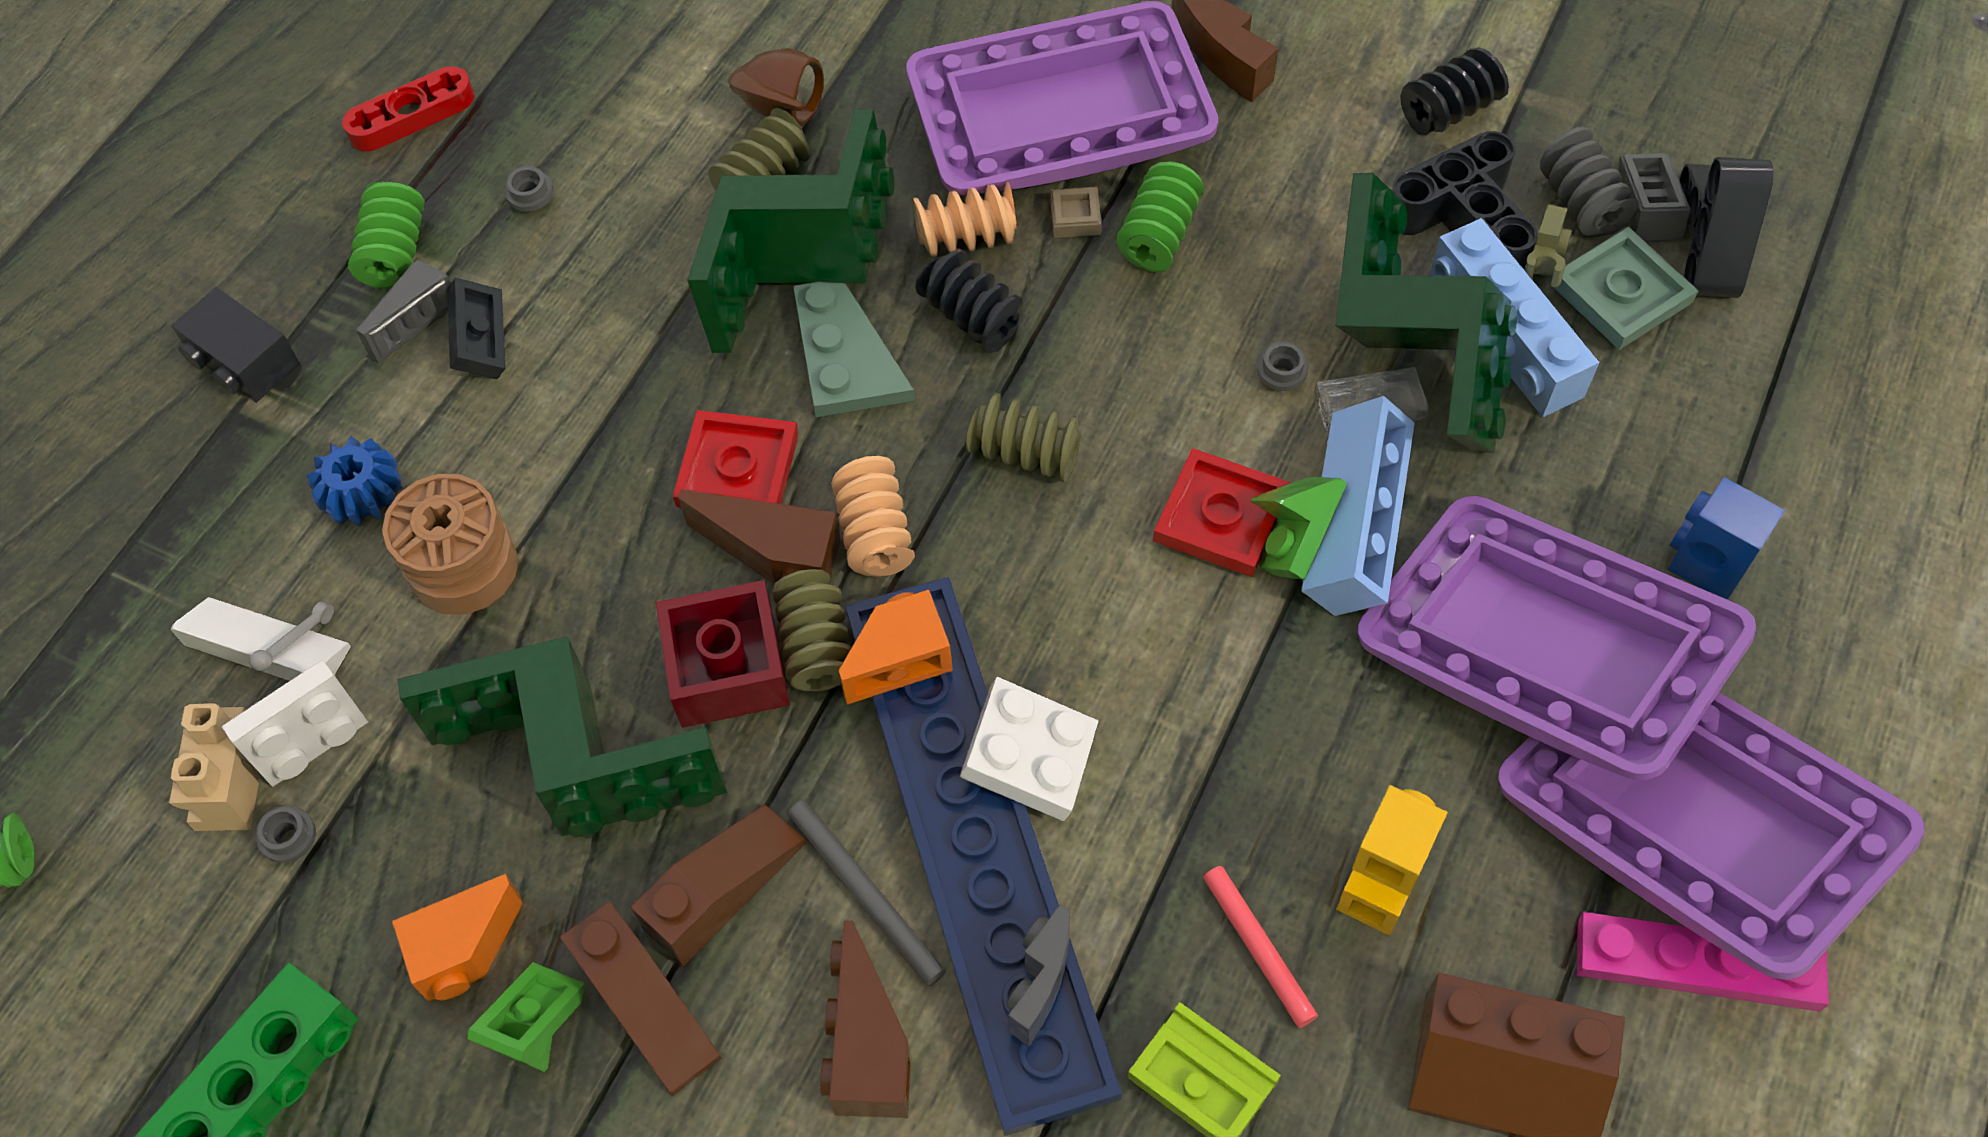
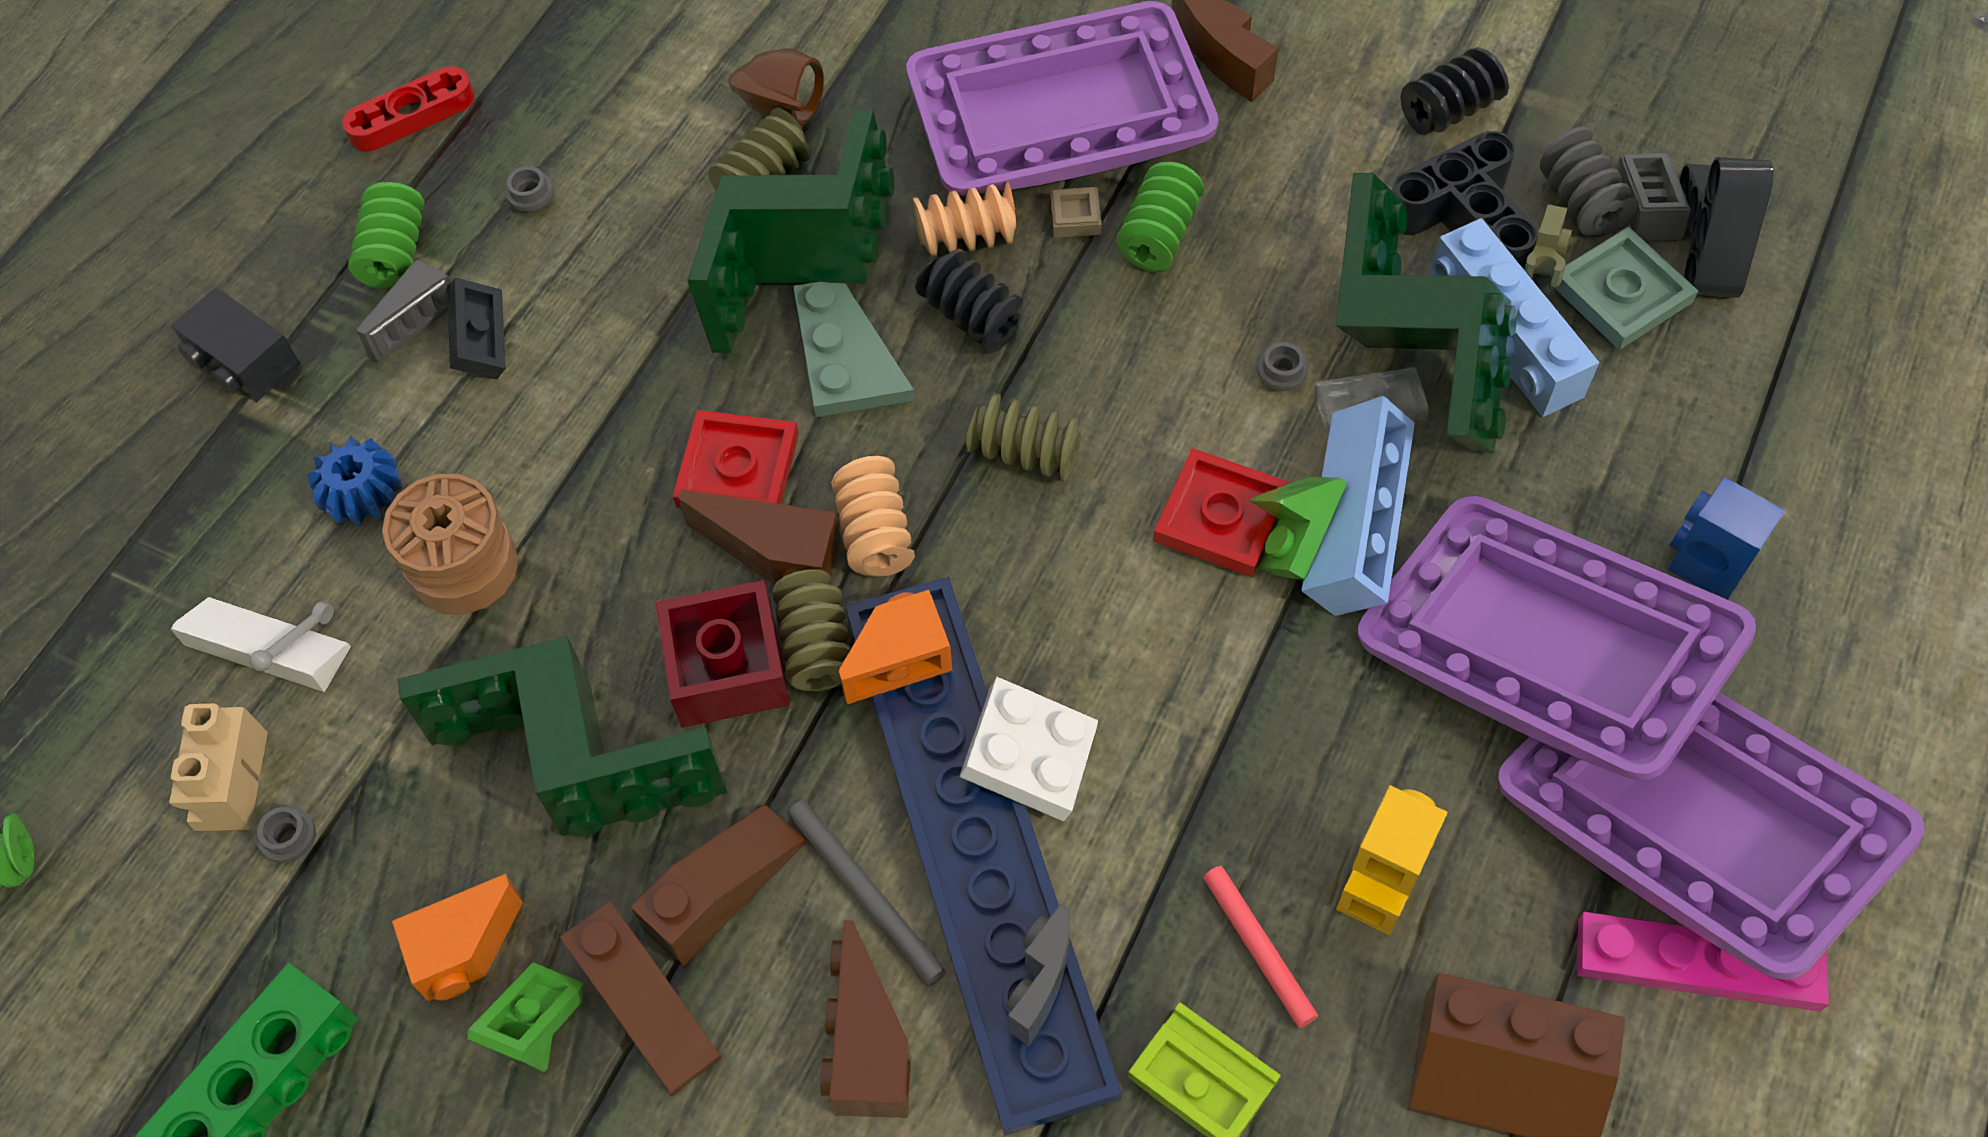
white plate [221,659,368,787] -> none

